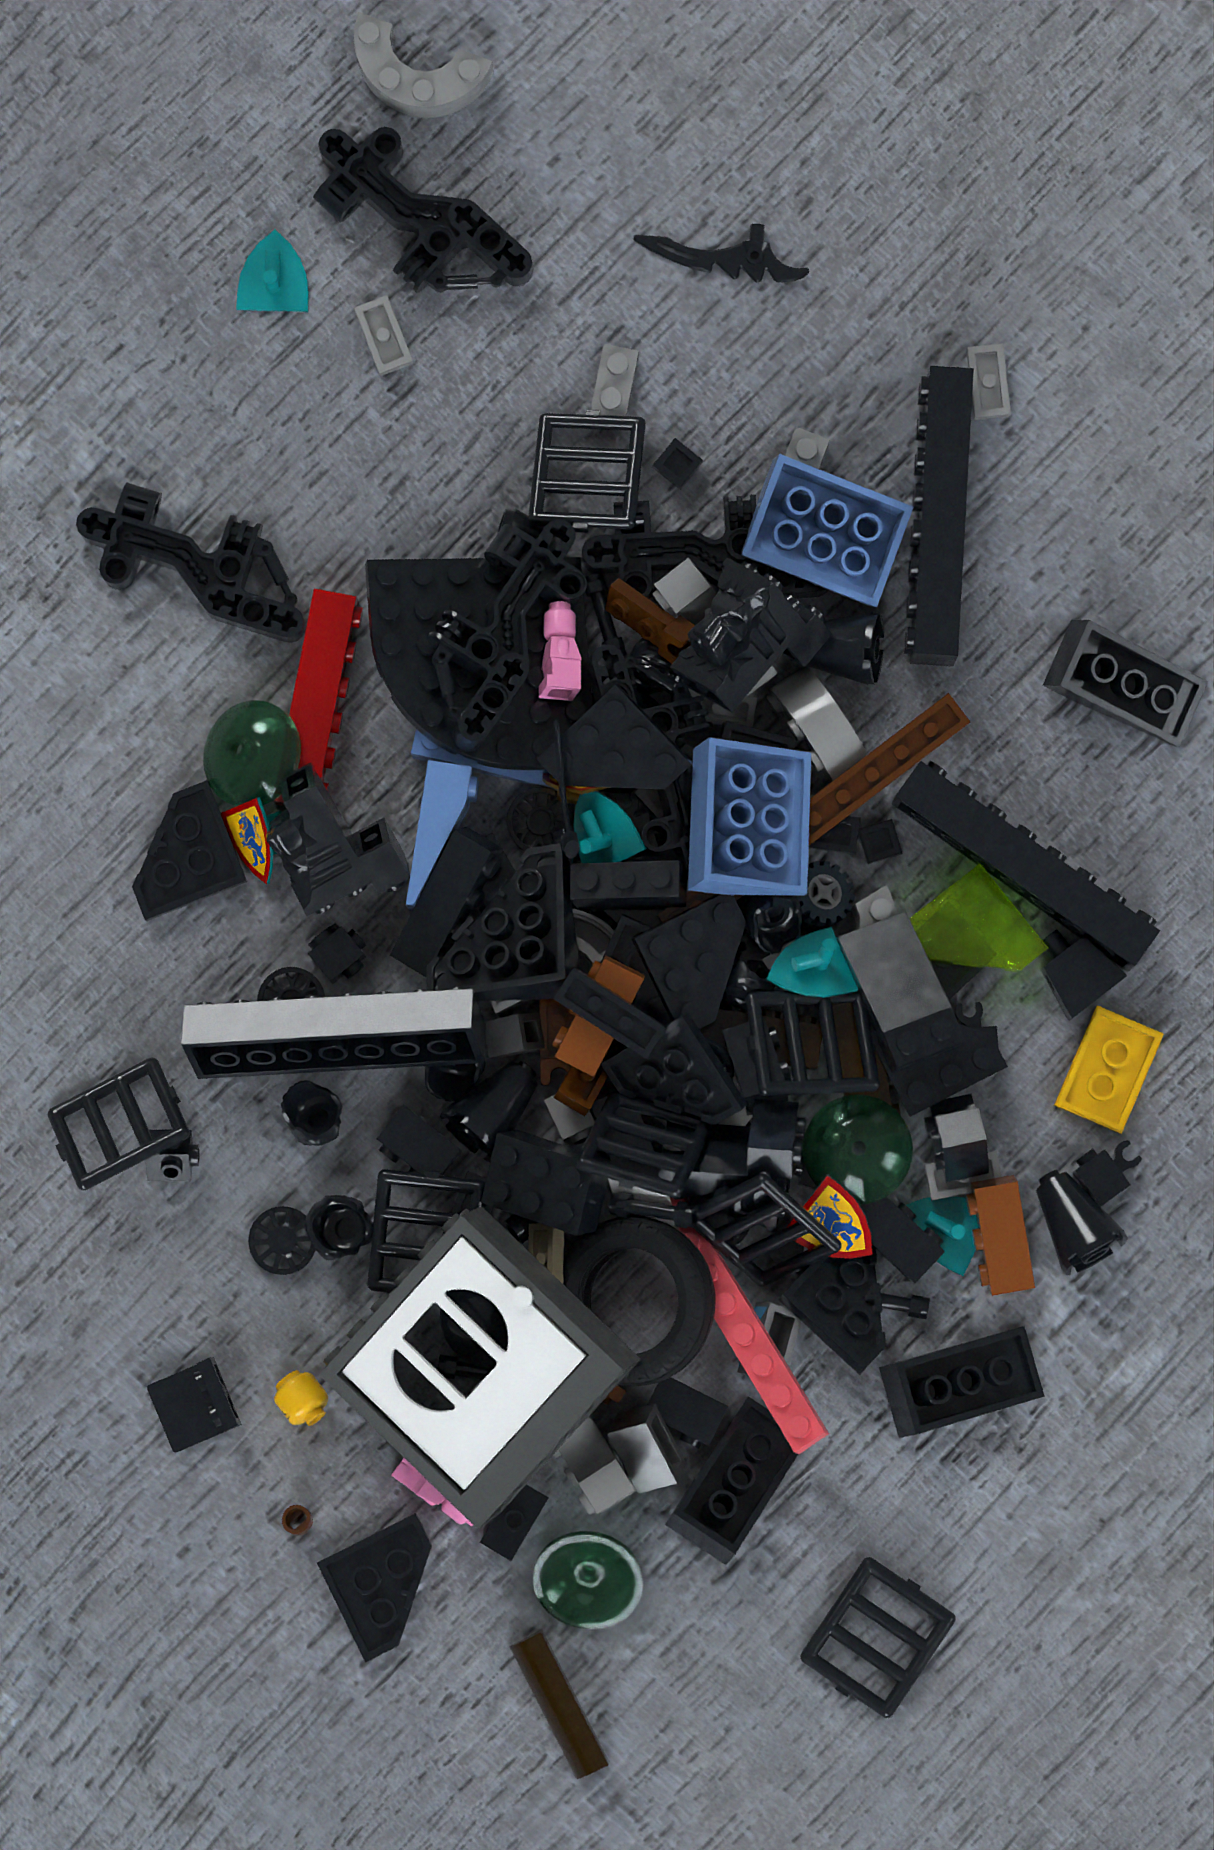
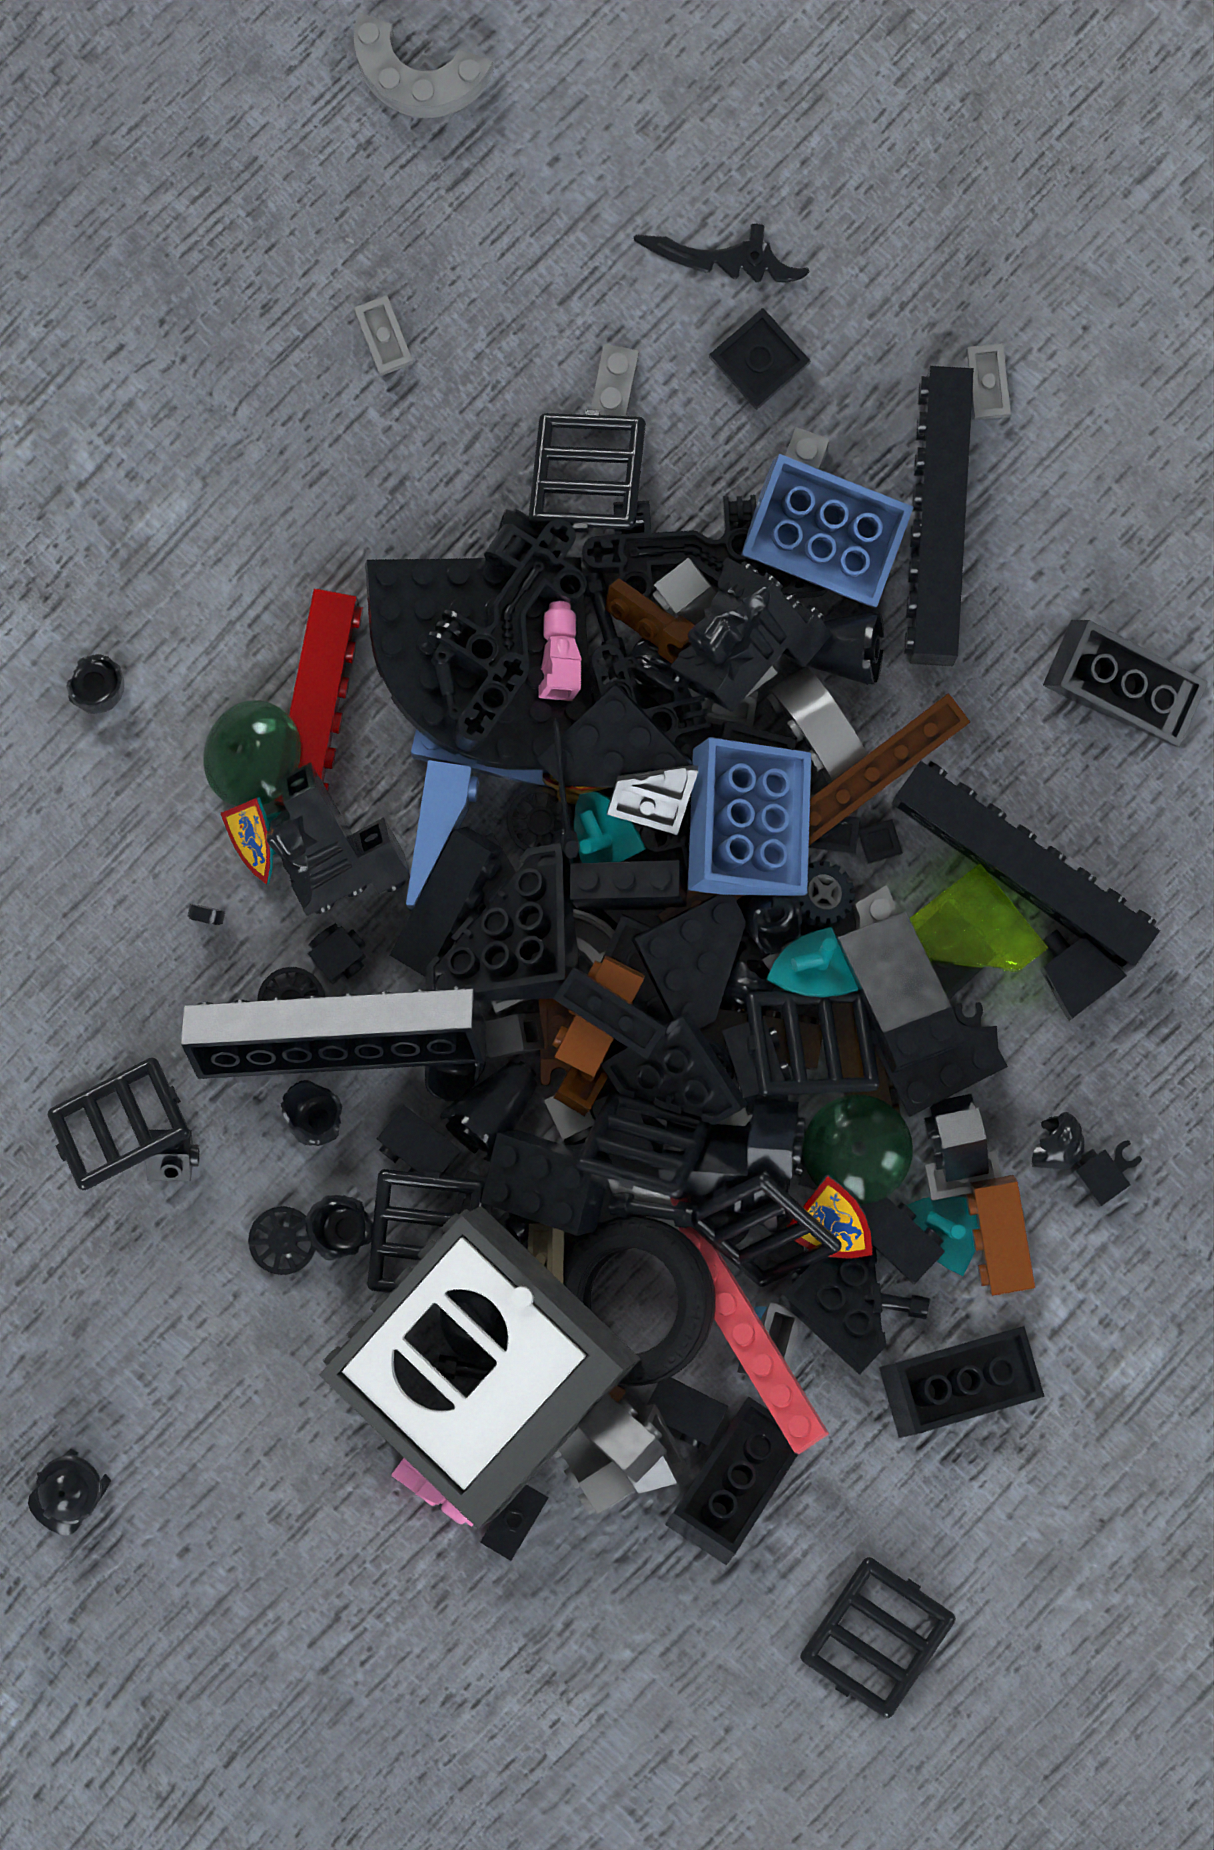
black beam [76,483,306,643] -> none
black plate [132,780,247,922] -> none
black bracket [147,1357,242,1453] -> none
teal shield [236,229,309,312] -> none
yellow head [274,1370,329,1426] -> none
reddish brown hinge [282,1505,313,1536] -> none
black beam [313,127,533,293] -> none
black plate [317,1513,432,1662] -> none
dark brown brick [509,1629,609,1779] -> none
clear green dish [533,1531,643,1629] -> none
black plate [652,438,703,490] -> none
black cone [1036,1170,1128,1275] -> none
yellow tile [1053,1005,1164,1134] -> none
none -> black helmet [28,1449,111,1535]
none -> black hair [67,654,124,714]
none -> black tile [187,904,225,925]
none -> flat silver brick [576,1394,667,1484]
none -> wing [607,765,698,835]
none -> black plate [709,308,811,410]
none -> black hair [1032,1112,1084,1169]

